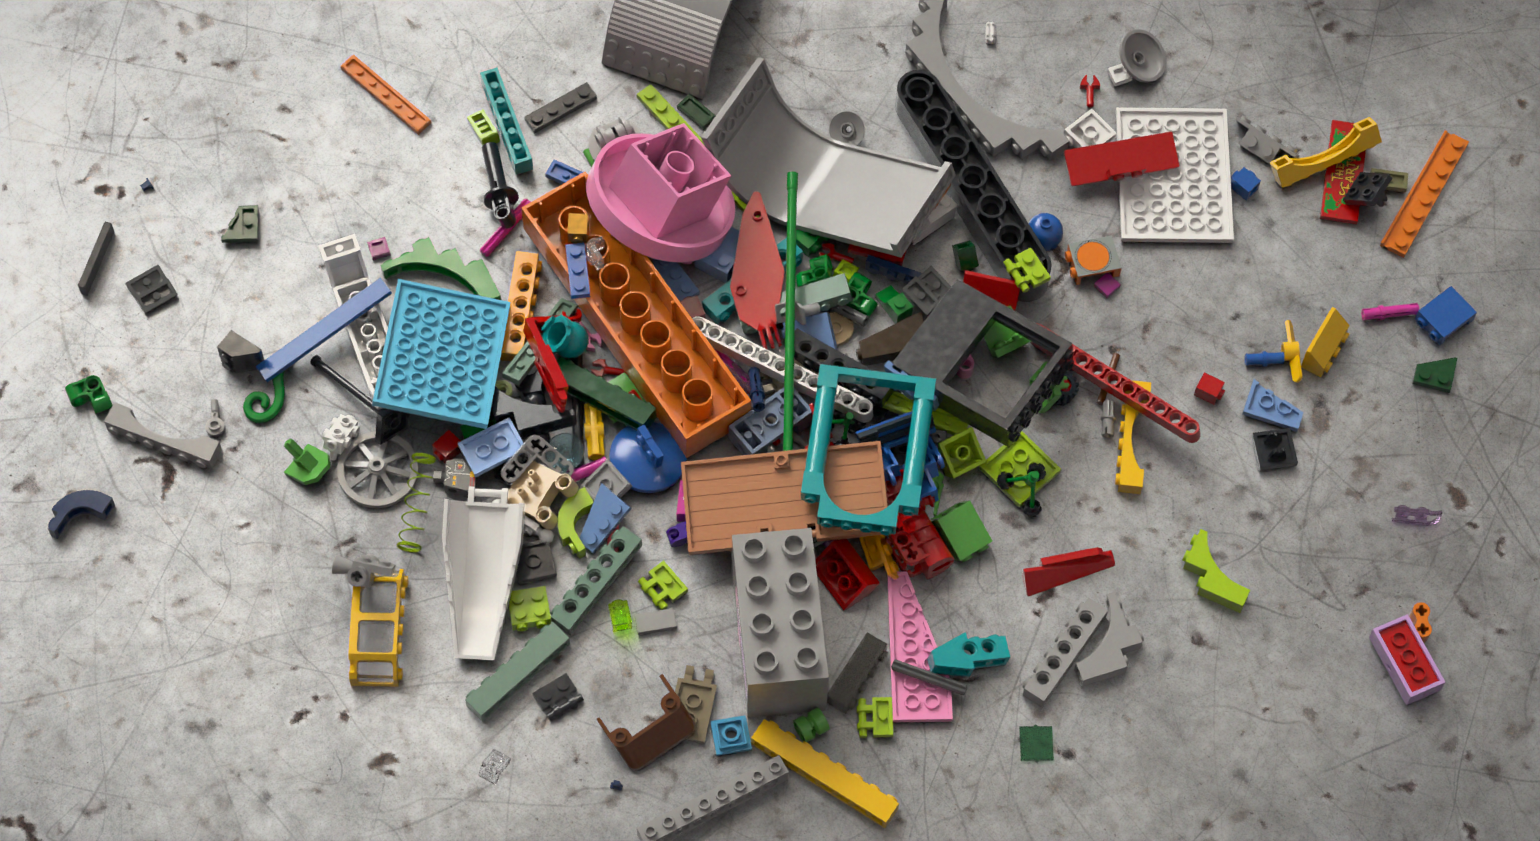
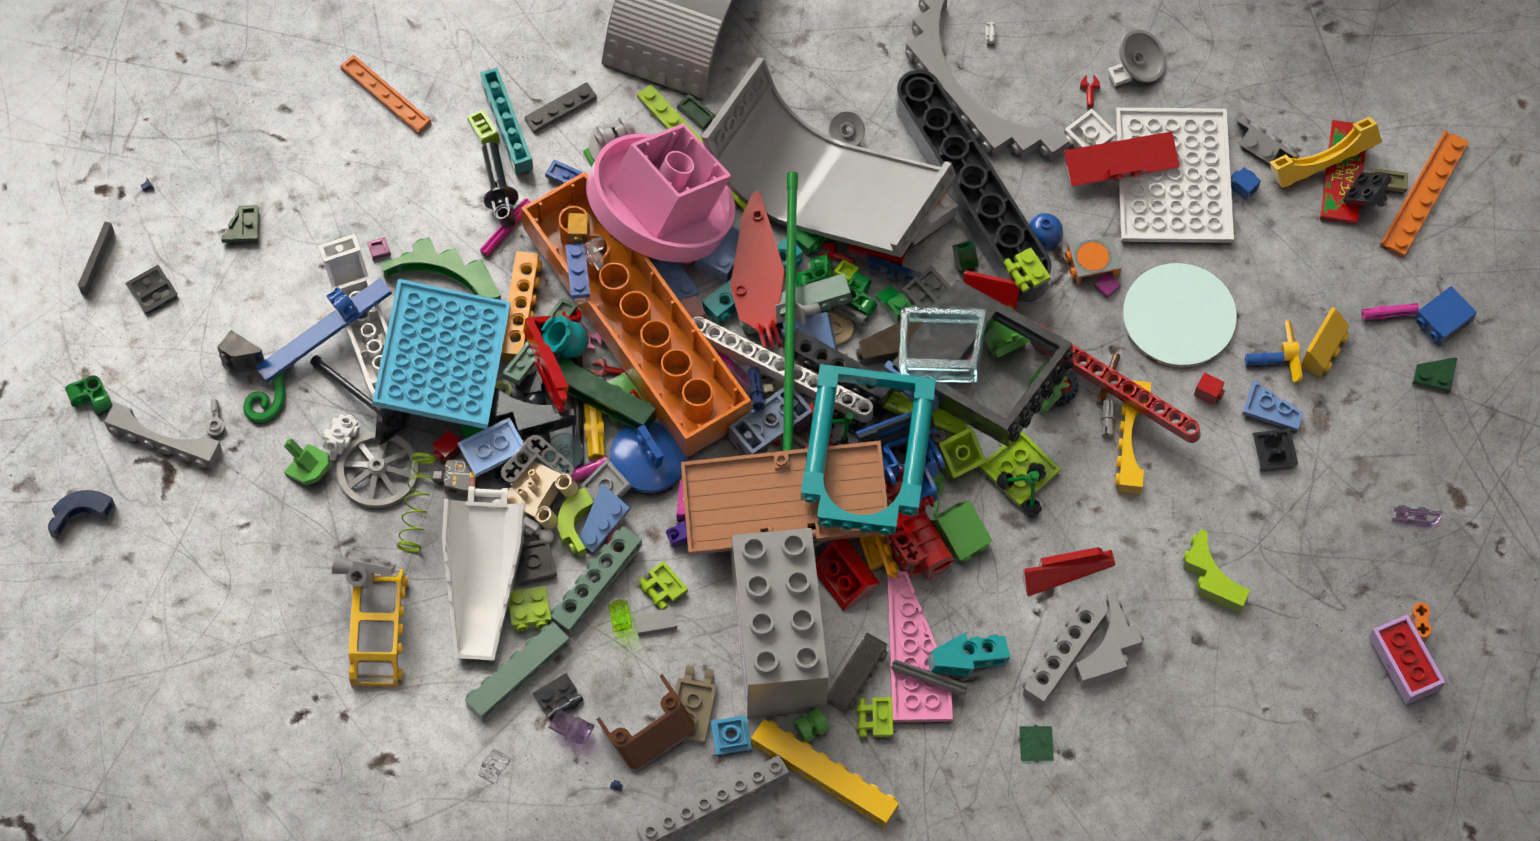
none -> blue leg [326,287,358,320]
none -> clear purple brick [548,709,595,745]
none -> clear light blue windscreen [899,305,986,383]
none -> light aqua tile [1123,263,1237,368]

